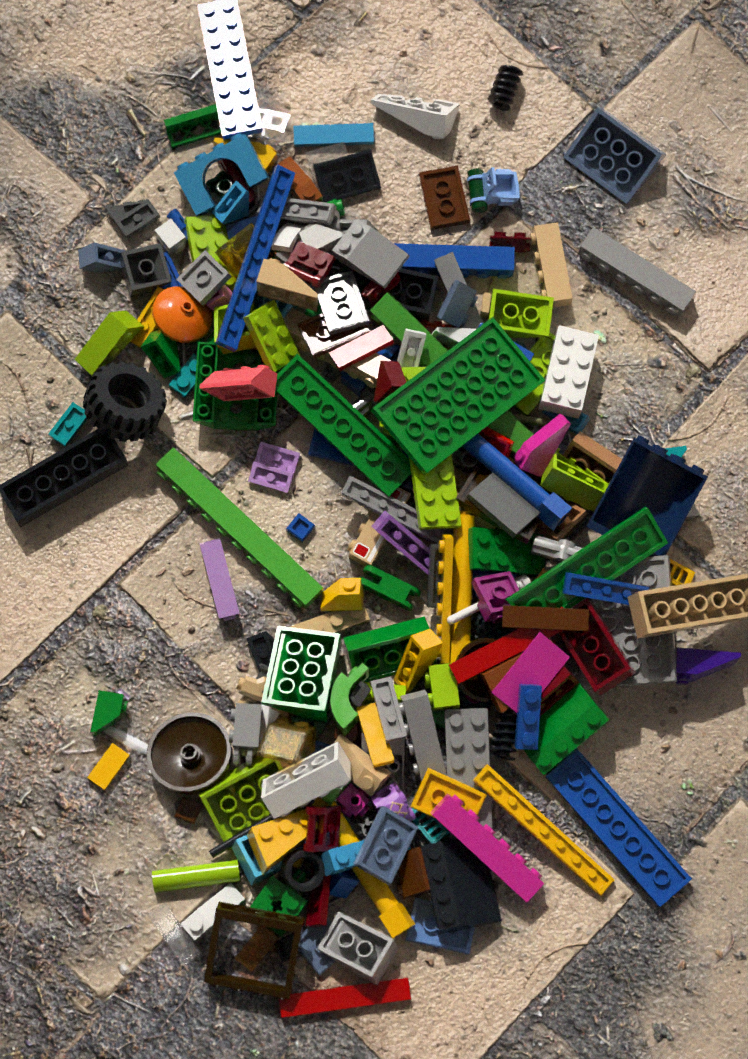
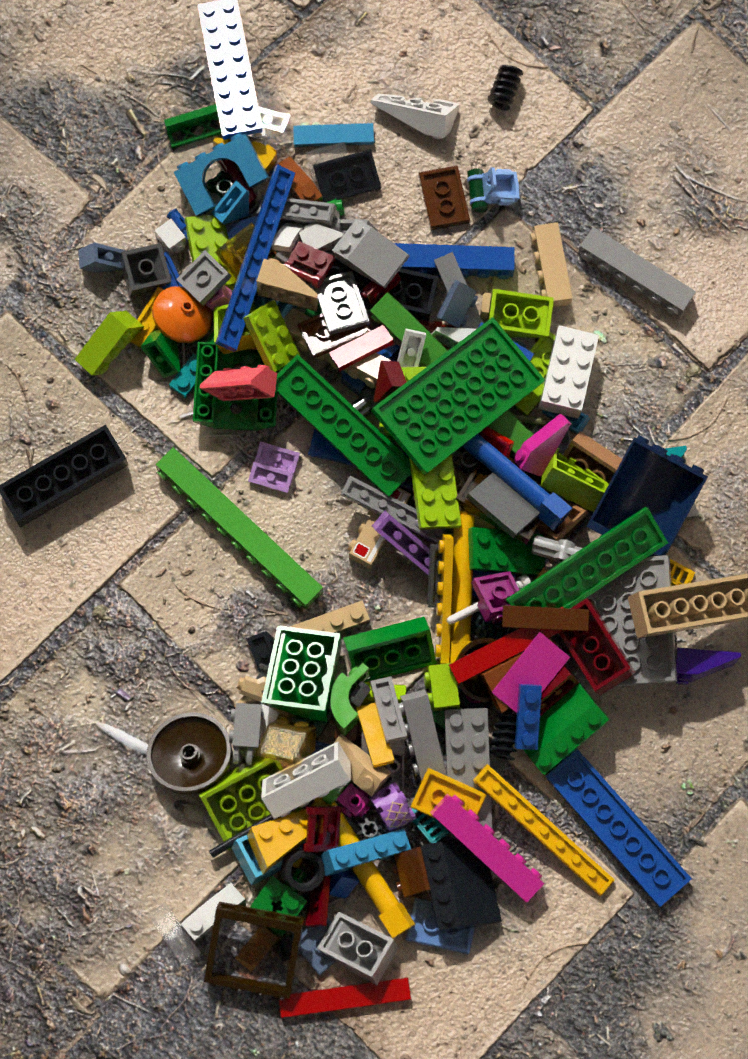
teal plate [48,402,87,447] -> none
black tyre [83,361,167,442] -> none
yellow tile [87,743,130,790] -> none
green slope [90,690,128,736] -> none
dark grey wing [104,199,160,239] -> none
lime brick [152,860,240,893] -> none
reddish brown tile [174,796,202,825] -> none
lavender slope [199,539,239,621] -> none
blue tile [286,513,315,543] -> none
yellow slope [321,578,364,611] -> none
sand blue tile [353,806,419,885] -> none
green piece [359,564,421,611] -> none
yellow slope [394,629,443,694] -> none
dark red hinge [489,231,531,253] -> none
blue plate [562,572,649,605] -> none
sand blue slope [563,107,666,204] -> none

